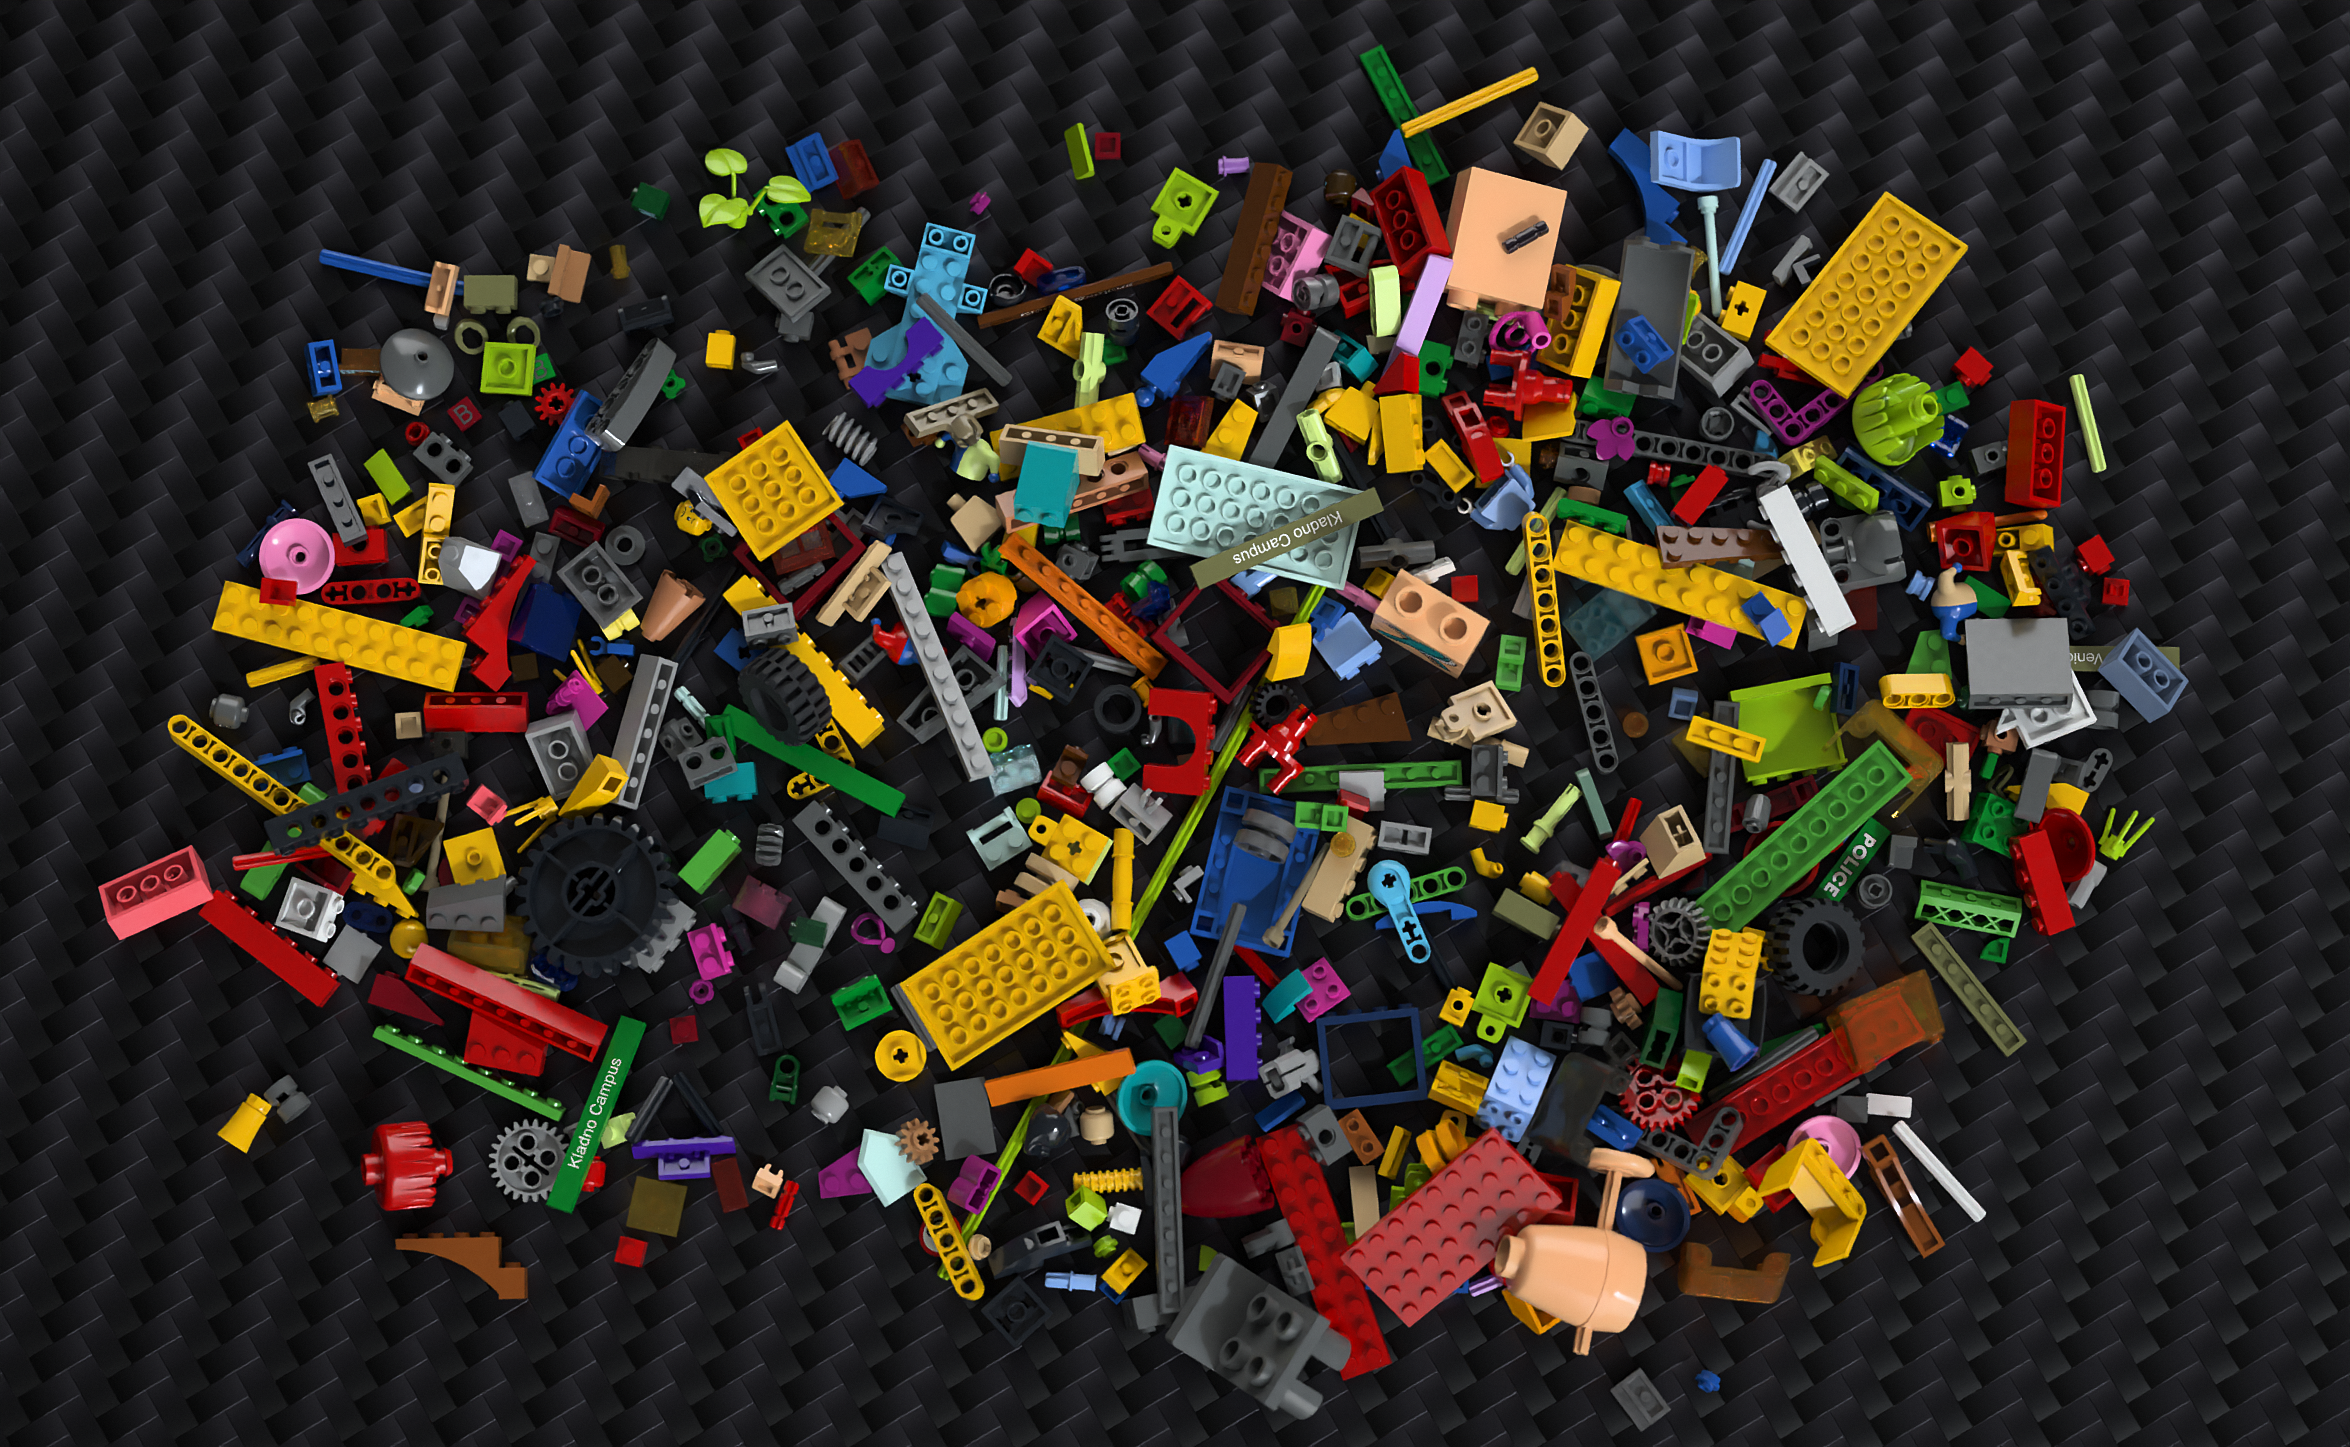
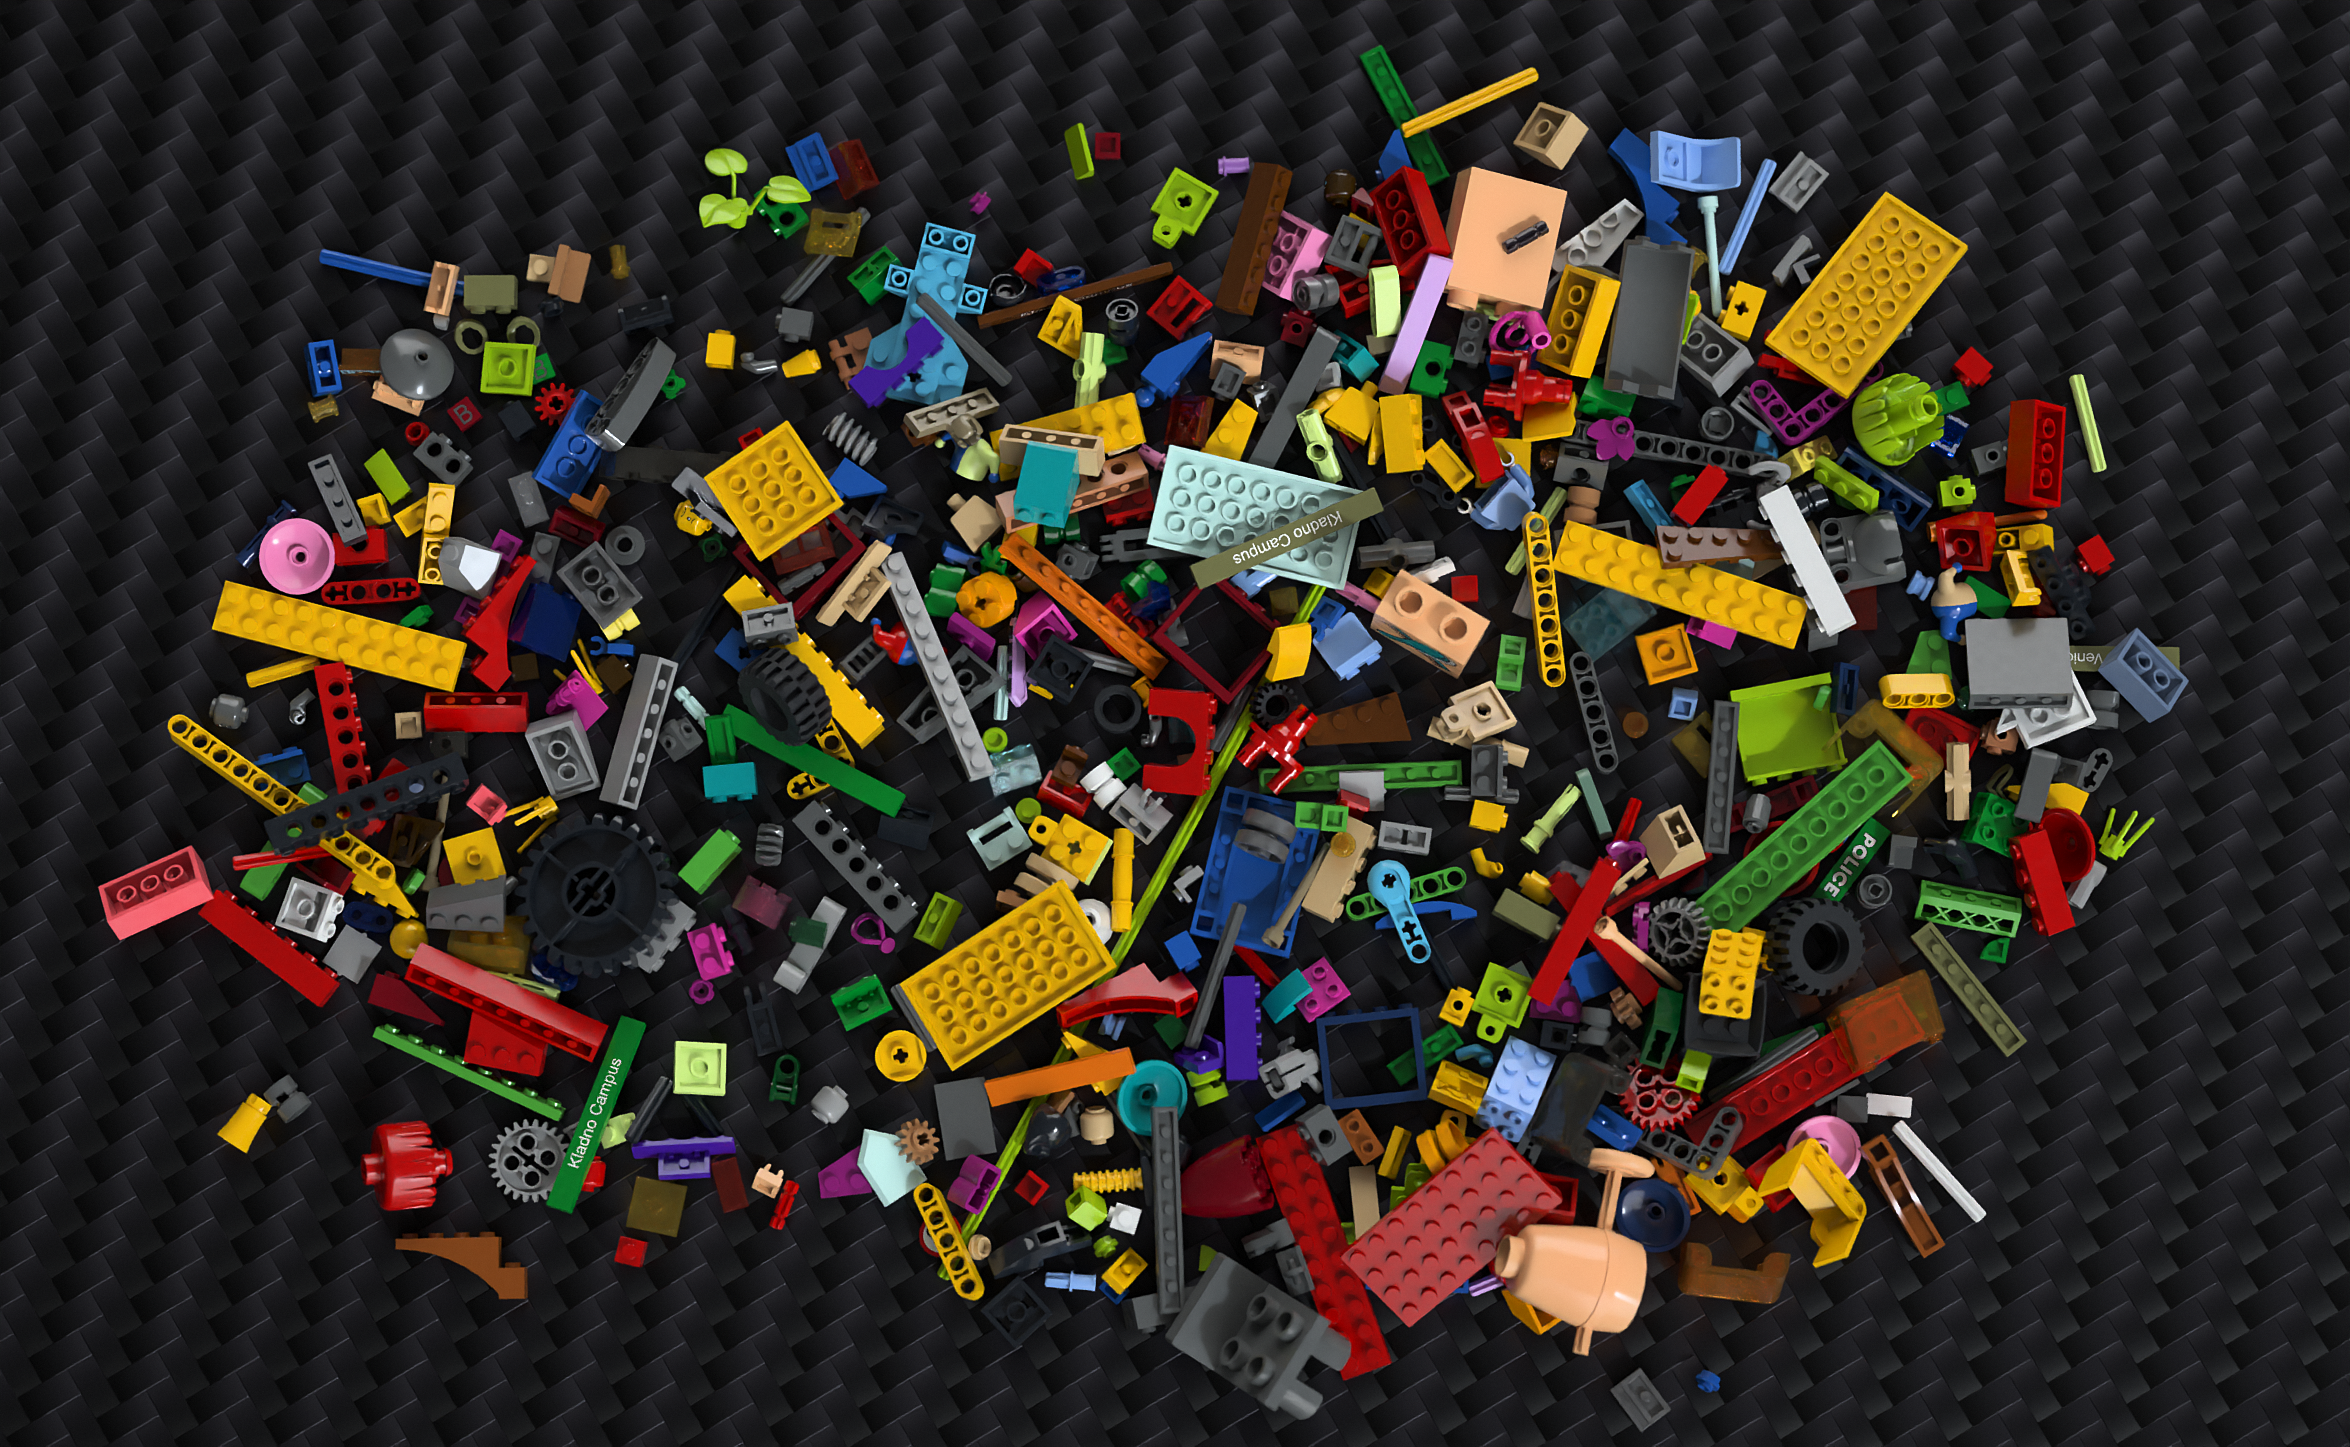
red panel [259,577,298,607] -> none
yellow slope [558,754,629,821] -> none
dark green brick [630,182,671,221] -> none
nougat cone [640,570,706,642] -> none
dark red plate [669,1015,699,1044] -> none
dark grey brick [677,736,738,790] -> none
dark grey tile [745,244,831,323] -> none
yellow bracket [1095,931,1161,1016] -> none
red slope [1373,351,1420,397] -> none
dark orange slope [1544,264,1576,322] -> none
green plate [1556,498,1628,534] -> none
blue bracket [1613,315,1674,374] -> none
red wheel [1646,460,1671,488] -> none
yellow plate [1685,715,1766,764] -> none
blue plant [1702,1013,1759,1072] -> none
blue slope [1740,591,1792,647] -> none
green tile [1978,752,1999,782] -> none
red tile [2101,578,2130,606] -> none
none -> yellowish green plate [673,1041,726,1096]
none -> yellow cone [782,349,821,378]
none -> white wing [1551,199,1644,273]

